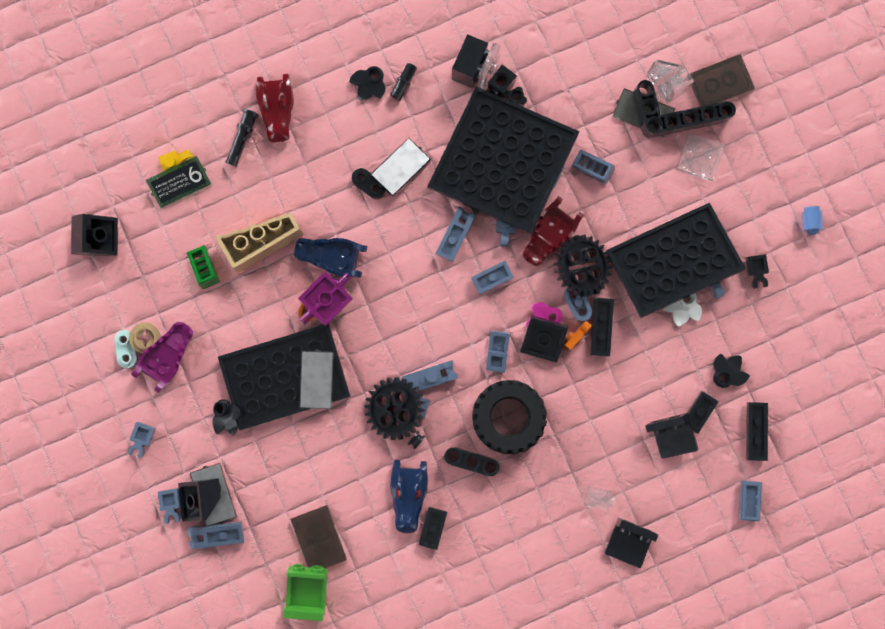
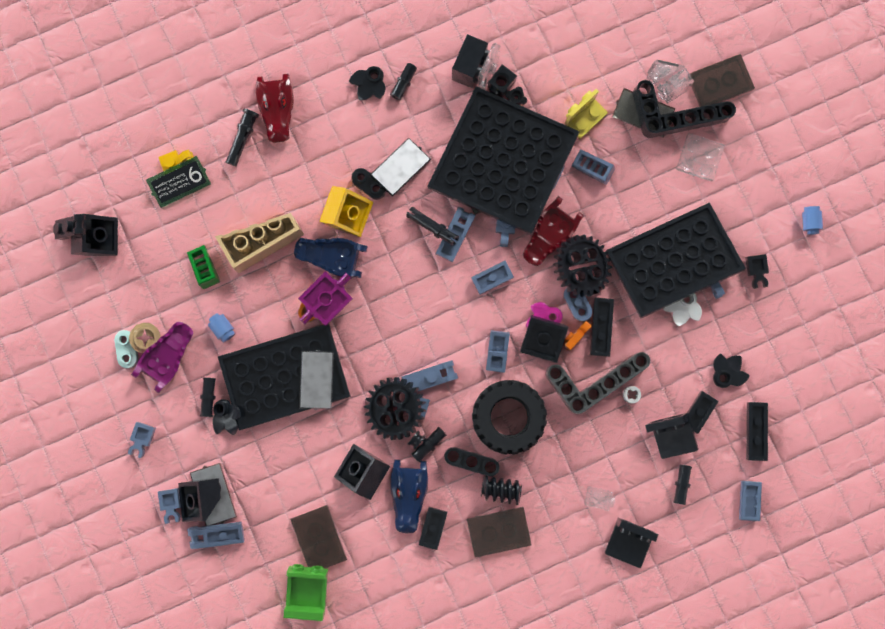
none -> black plate [53,214,86,240]
none -> black pin [200,377,216,417]
none -> medium blue brick [208,313,235,343]
none -> yellow slope [319,186,373,237]
none -> black slope [334,444,390,500]
none -> black pin [406,207,459,246]
none -> black pin [411,426,447,462]
none -> clear smoke tile [467,507,532,558]
none -> black piece [481,475,522,505]
none -> dark grey beam [546,352,650,414]
none -> light yellow bracket [564,89,608,139]
none -> white bush [623,386,641,403]
none -> black pin [673,464,692,505]

